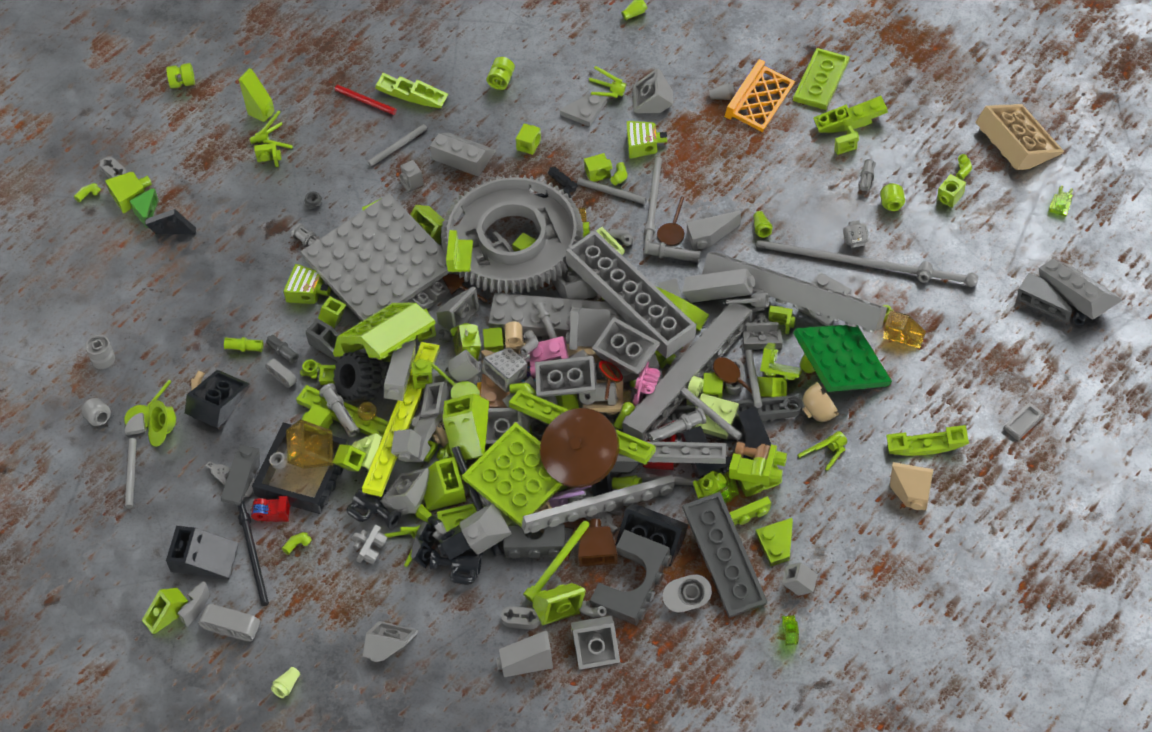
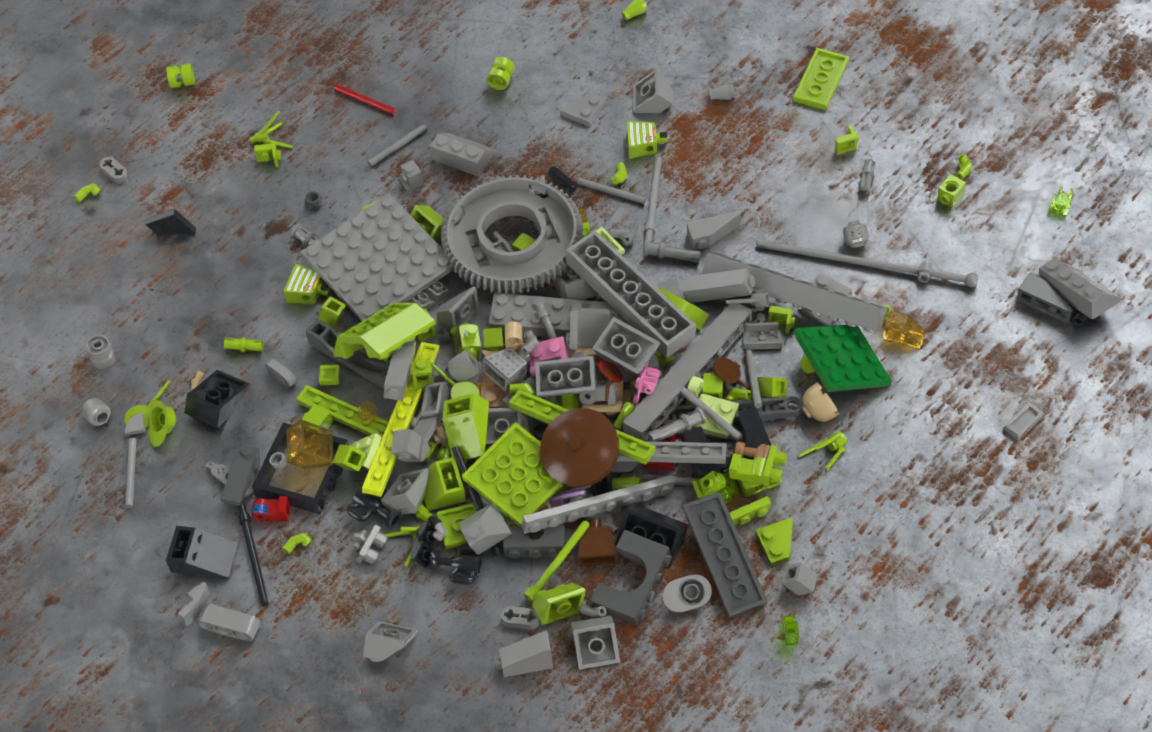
lime torso [105,172,152,214] -> none
bright green slope [130,188,159,228] -> none
lime slope [142,588,189,634] -> none
lime slope [239,68,275,122] -> none
dark grey axle [266,335,299,364] -> none
yellowish green cone [271,667,300,698] -> none
lime plate [300,359,321,379] -> none
light grey pin [319,383,360,437] -> none
black tyre [333,352,382,401] -> none
lime slope [375,73,448,108] -> none
black brick [437,525,471,560] -> none
reddish brown piece [442,274,488,303] -> none
lime panel [446,230,473,272] -> none
lime brick [515,123,541,155] -> none
lime brick [584,153,613,182] -> none
lime plant [589,66,627,98] -> none
reddish brown piece [657,196,685,246] -> none
light orange fence [725,59,795,132] -> none
lime cone [753,211,773,238] -> none
lime bracket [760,343,802,380] -> none
lime slope [813,96,888,133] -> none
lime head [880,183,905,211] -> none
lime slope [886,425,969,456] -> none
tan slope [890,462,933,510] -> none
tan slope [976,104,1064,170] -> none
none -> lime arm [724,388,752,401]

